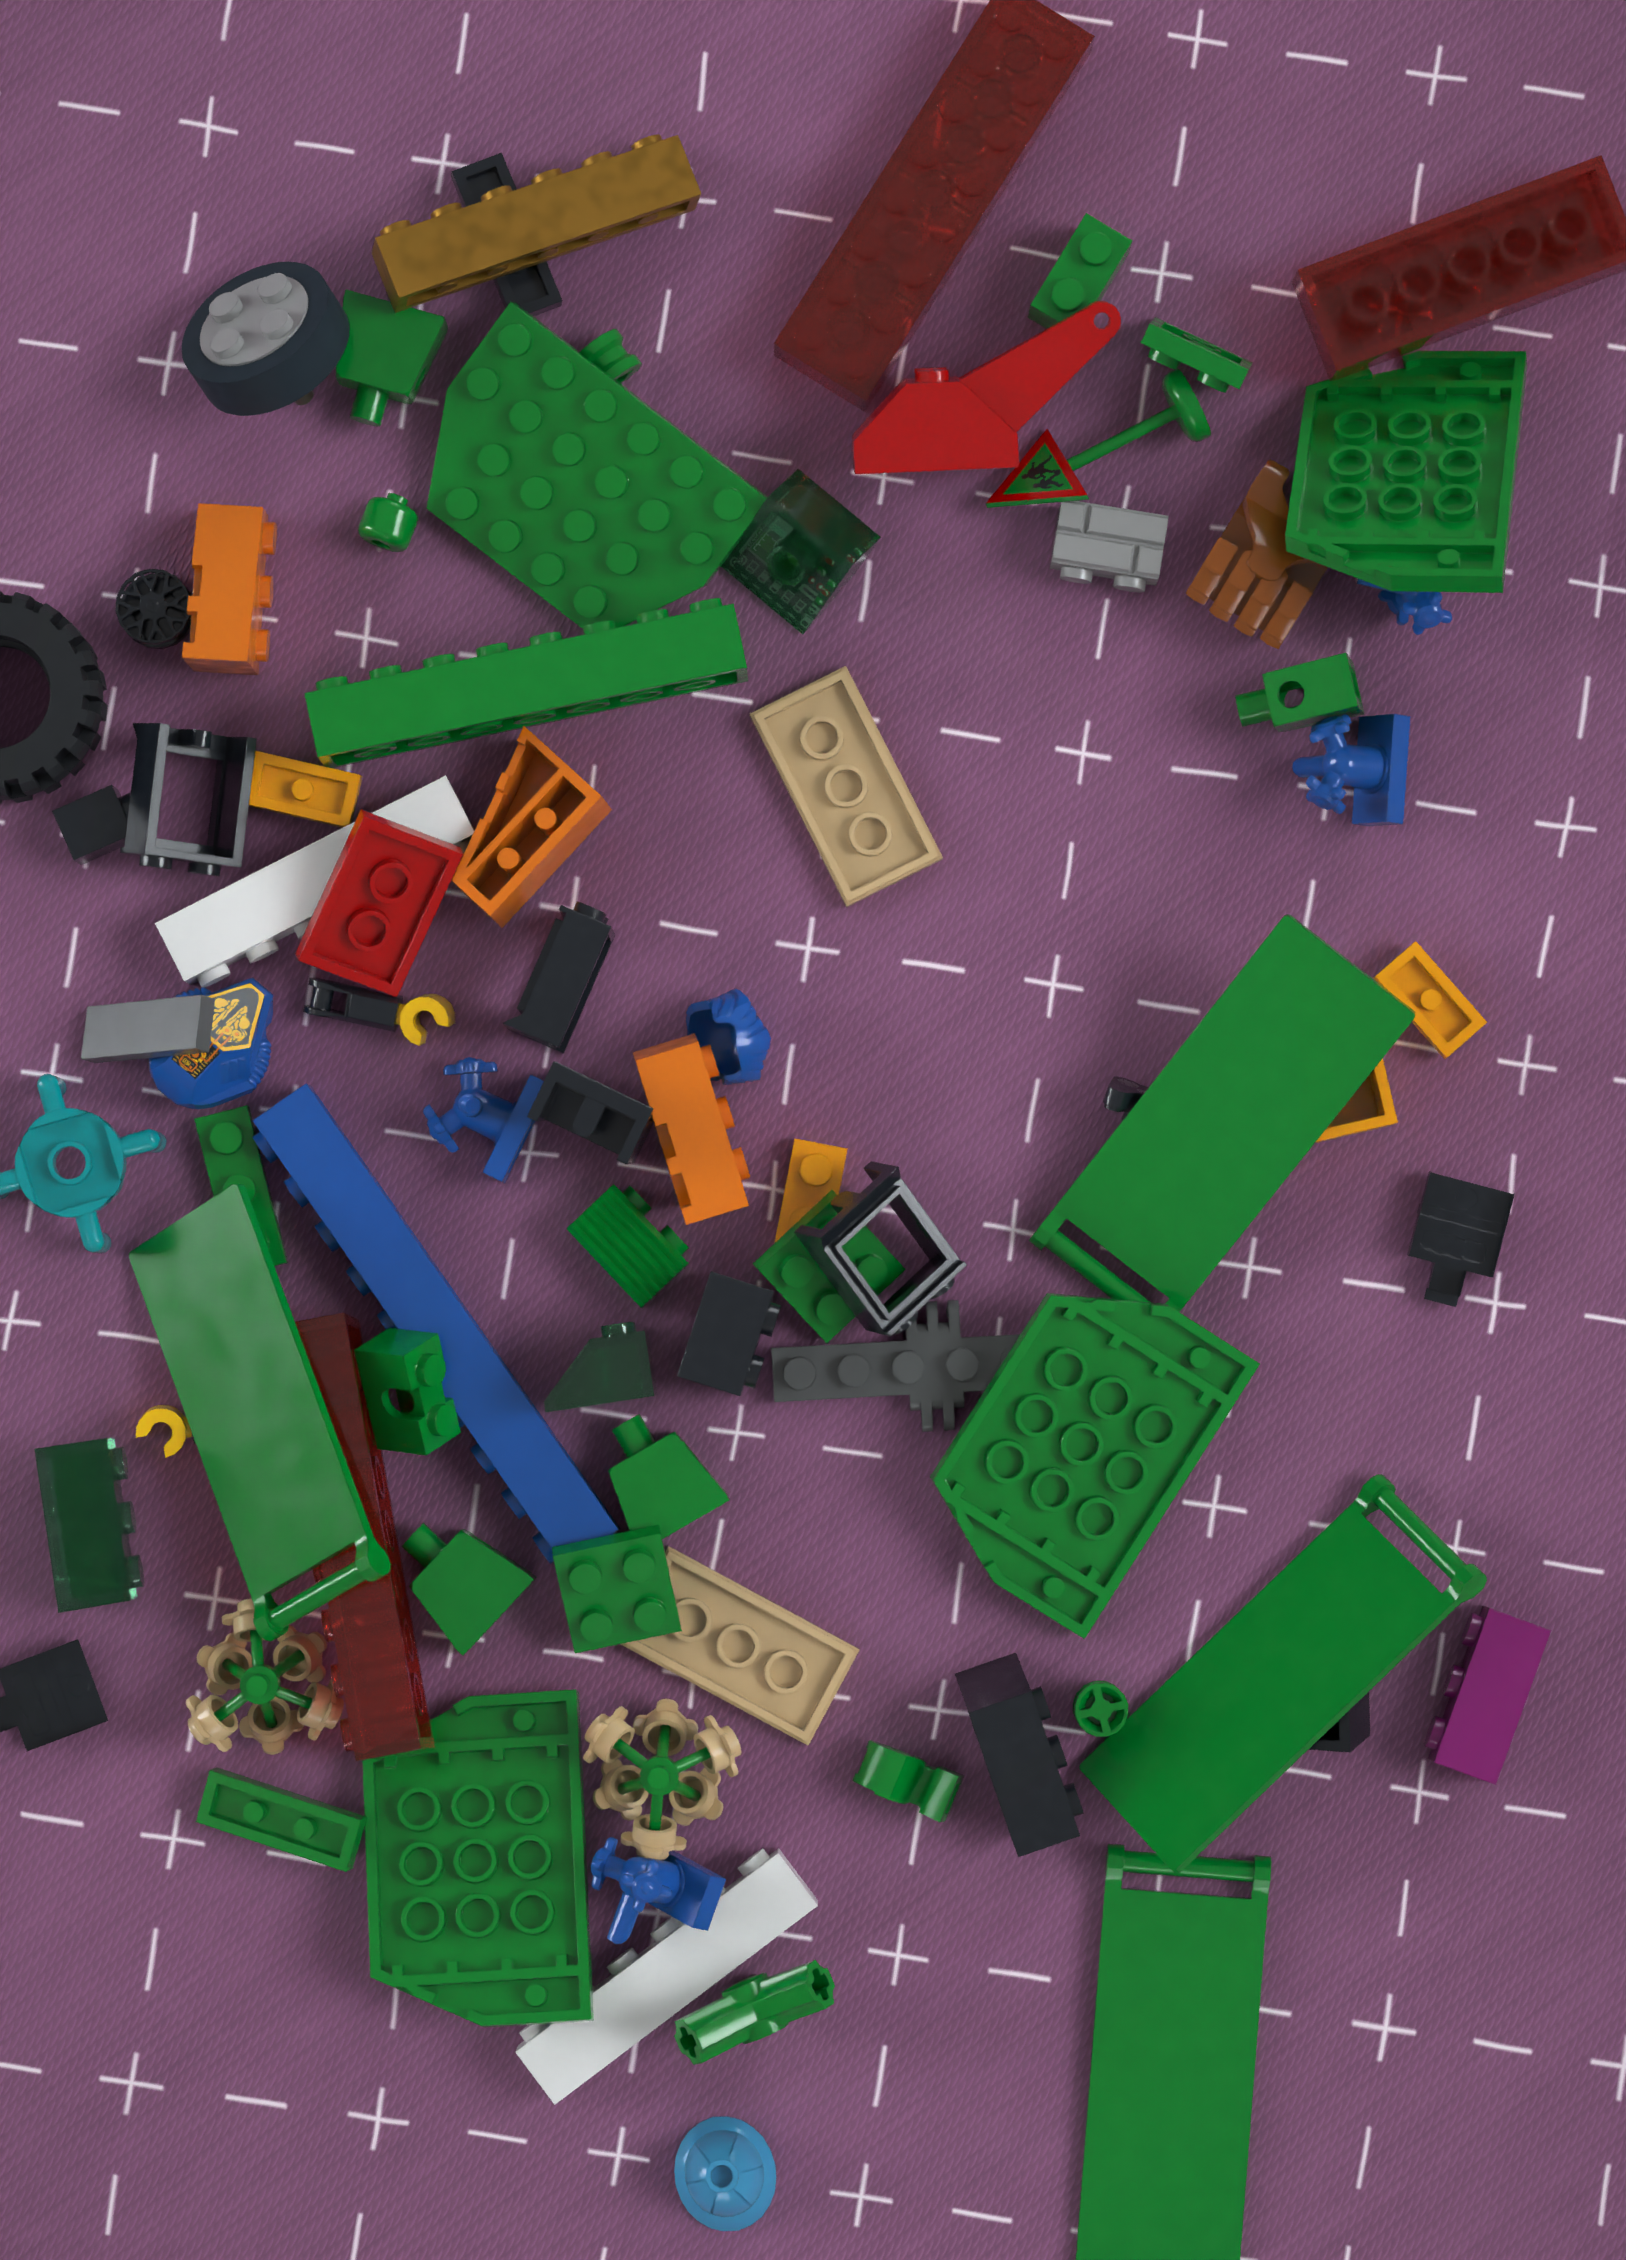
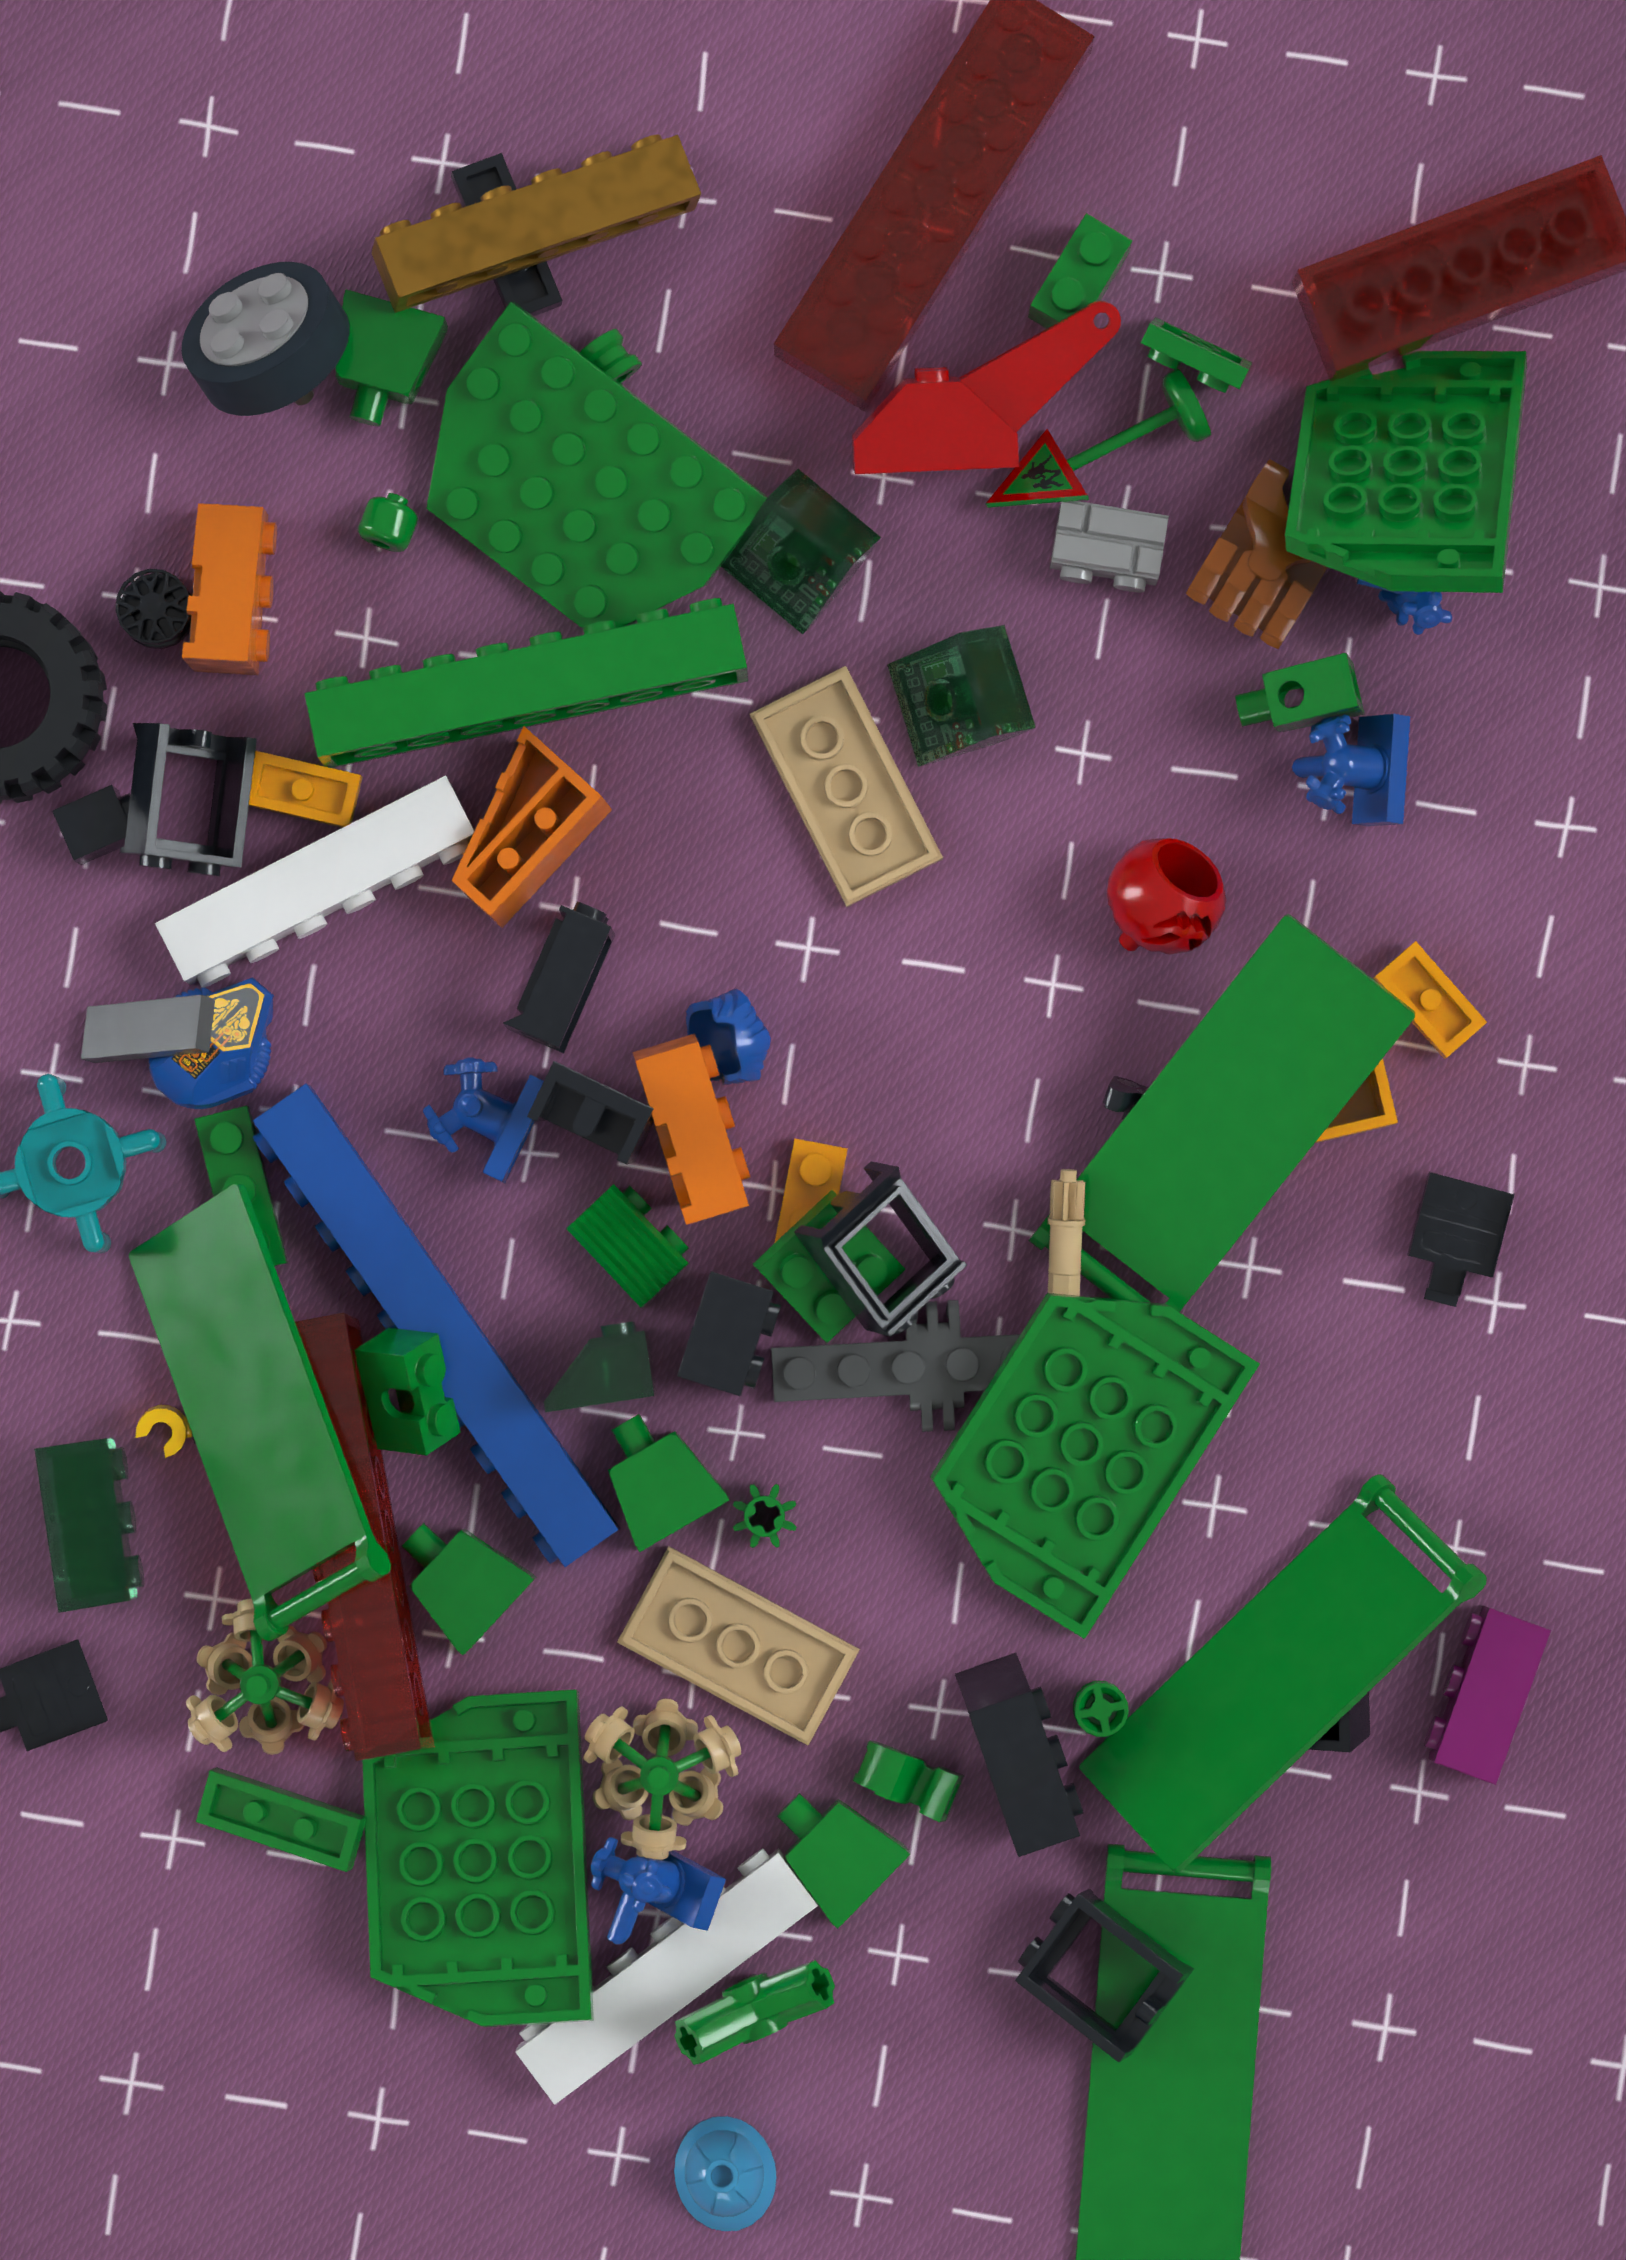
red plate [295,809,463,997] -> none
black piece [303,978,455,1046] -> none
green plate [552,1525,682,1653] -> none
none -> green gear [733,1483,797,1548]
none -> green torso [777,1793,910,1929]
none -> clear green slope [887,625,1036,767]
none -> black window [1015,1889,1194,2063]
none -> tan piece [1048,1169,1085,1296]
none -> red piece [1107,838,1226,955]

